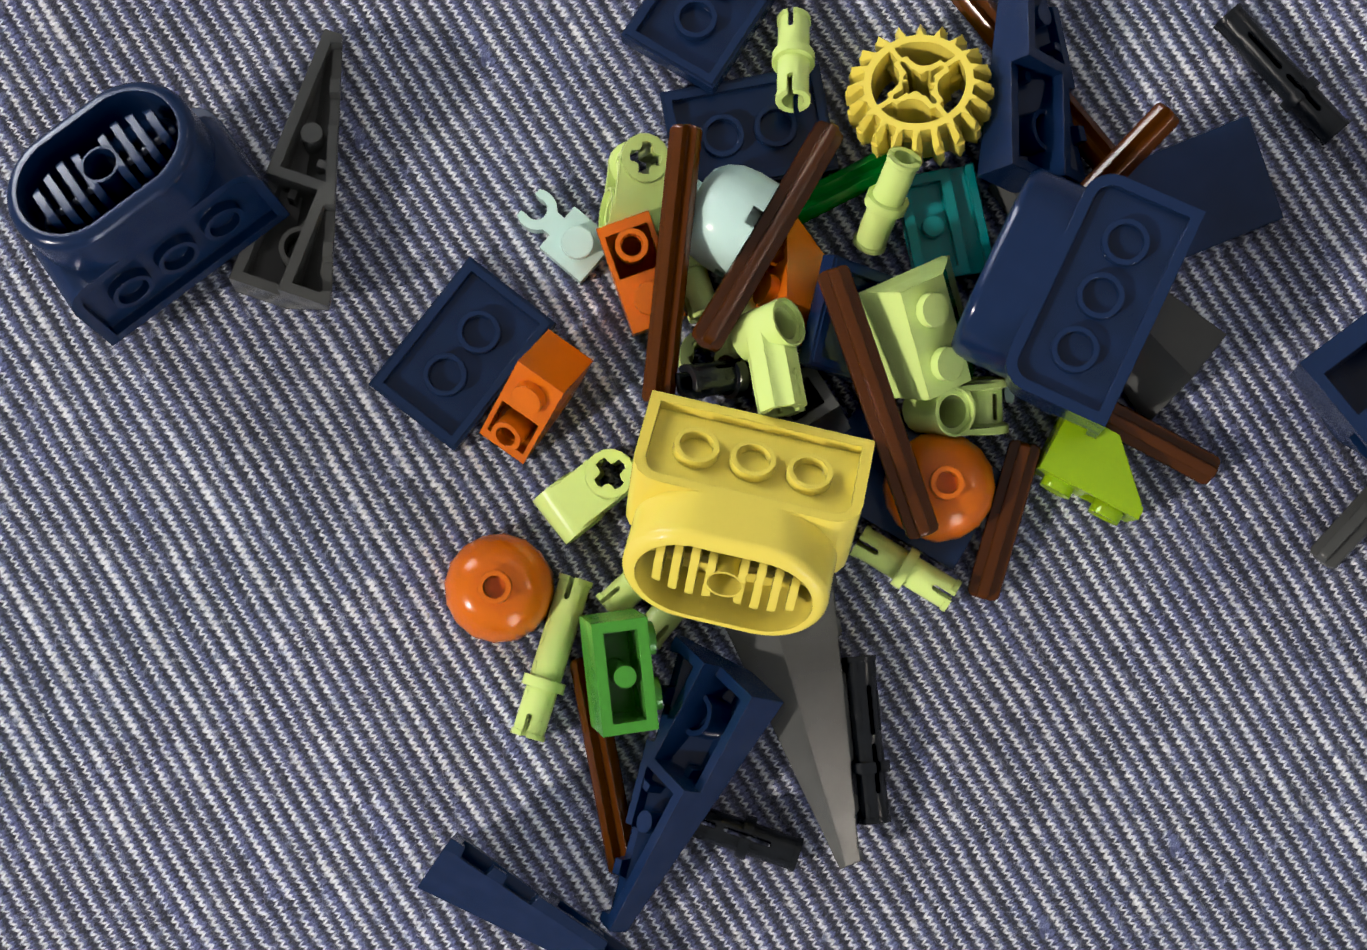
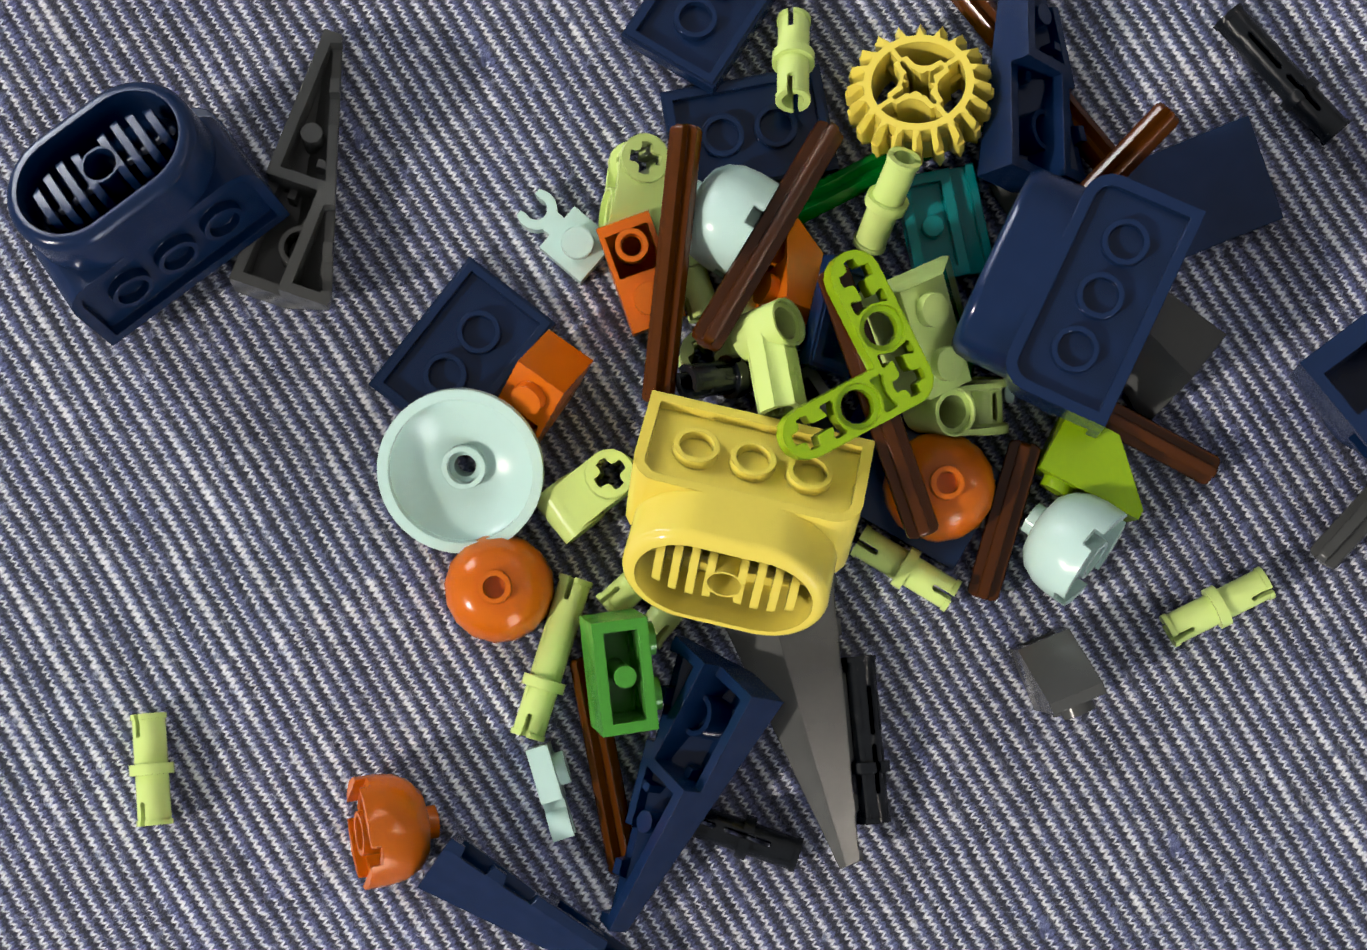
none -> yellowish green pin [129,712,175,827]
none -> orange cylinder [347,774,440,890]
none -> light aqua dish [377,388,545,554]
none -> light aqua plate [525,741,576,842]
none -> lime beam [776,249,934,460]
none -> dark grey slope [1009,628,1107,720]
none -> light aqua cylinder [1021,492,1127,606]
none -> yellowish green pin [1159,566,1276,647]

